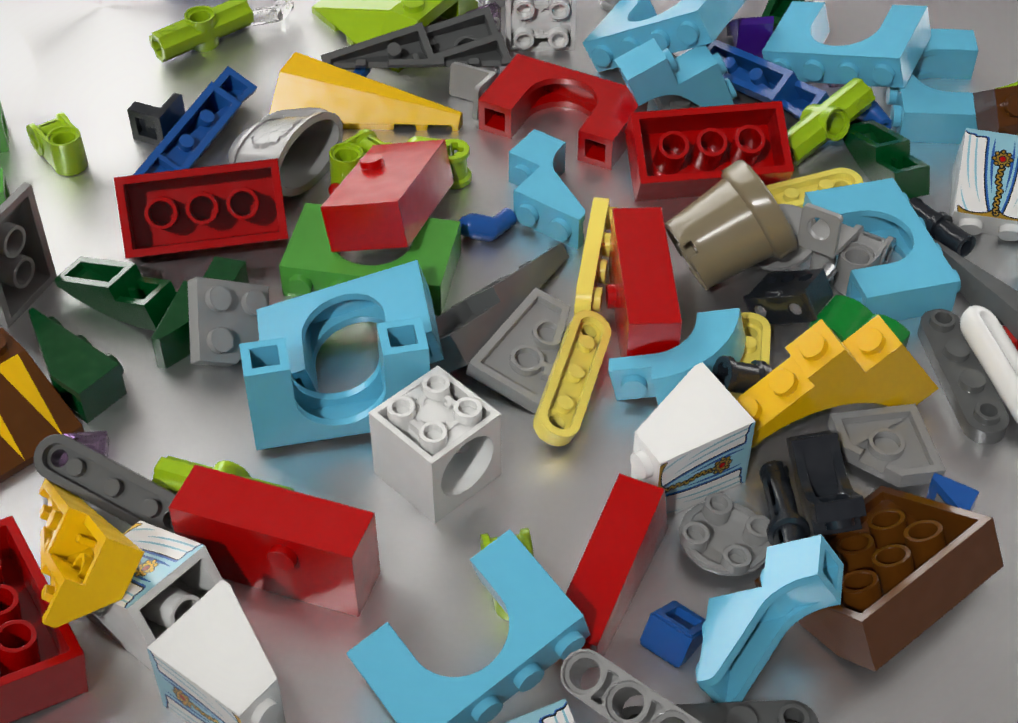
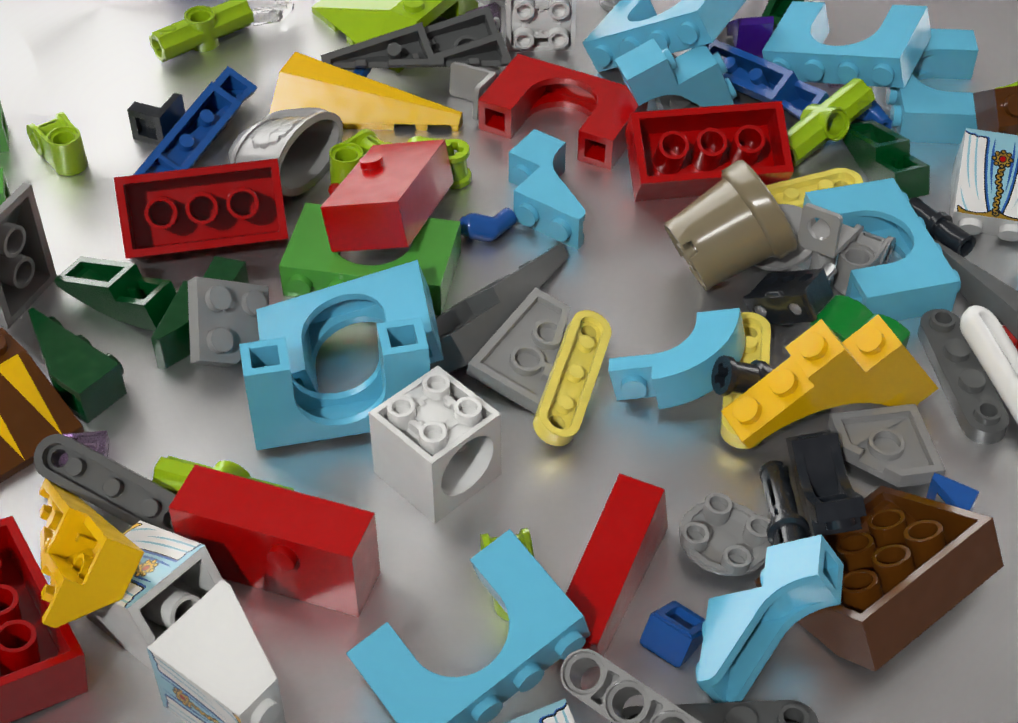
light yellow plate [574,197,617,315] -> none
red brick [606,207,682,357] -> none
white slope [630,362,756,518] -> none

